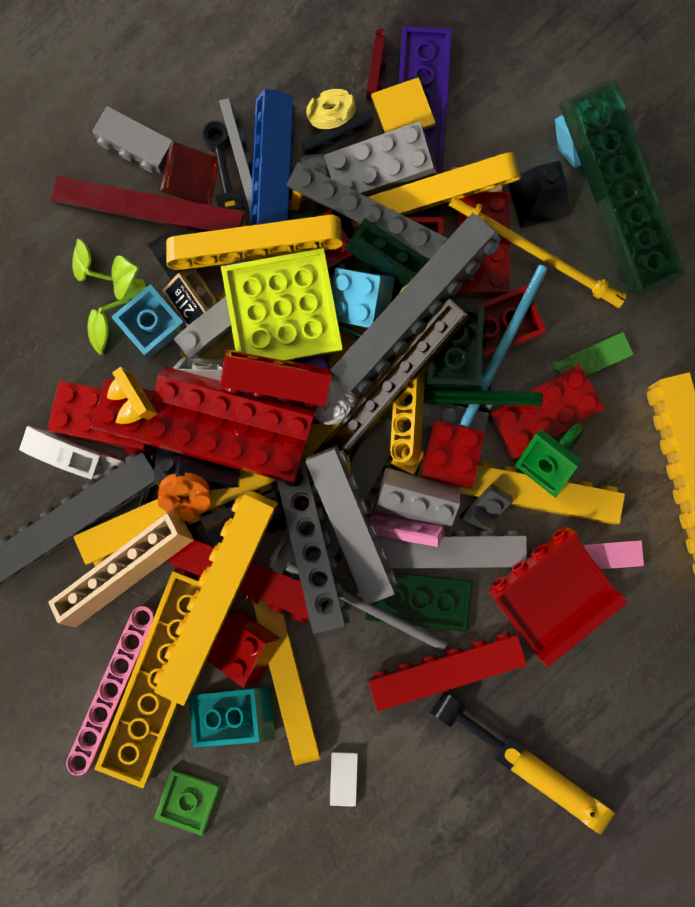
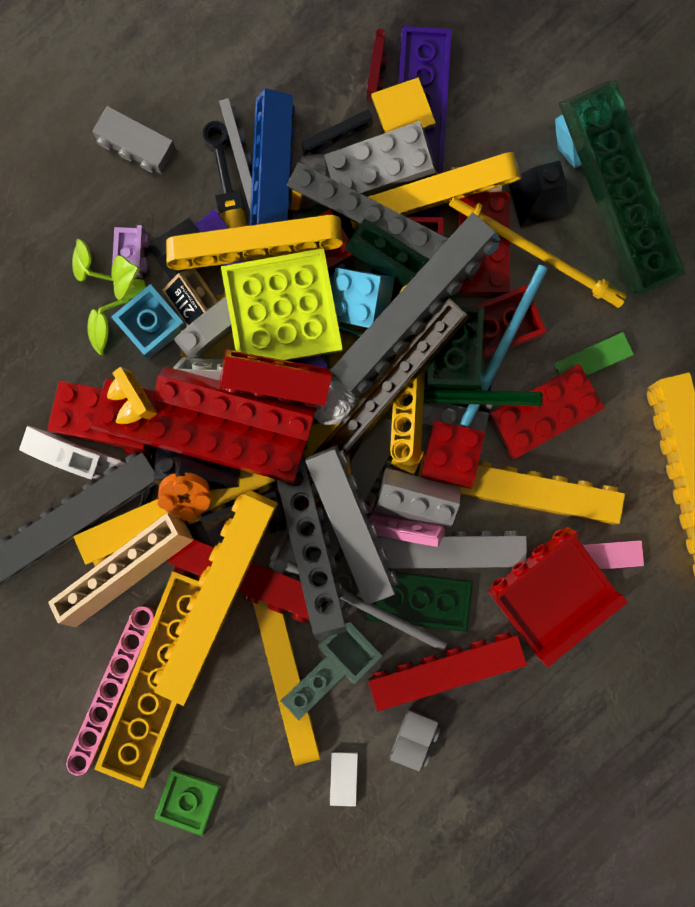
dark red tile [50,176,246,232] -> none
clear red tile [160,142,217,205] -> none
teal slope [189,686,275,748] -> none
red brick [207,610,281,688] -> none
light yellow tile [306,89,356,129] -> none
yellow piece [430,691,616,835] -> none
dark grey slope [460,484,512,532] -> none
green tile [515,423,585,498] -> none
none -> lavender bracket [111,225,149,279]
none -> sand green plate [280,622,382,720]
none -> light grey brick [389,709,441,771]

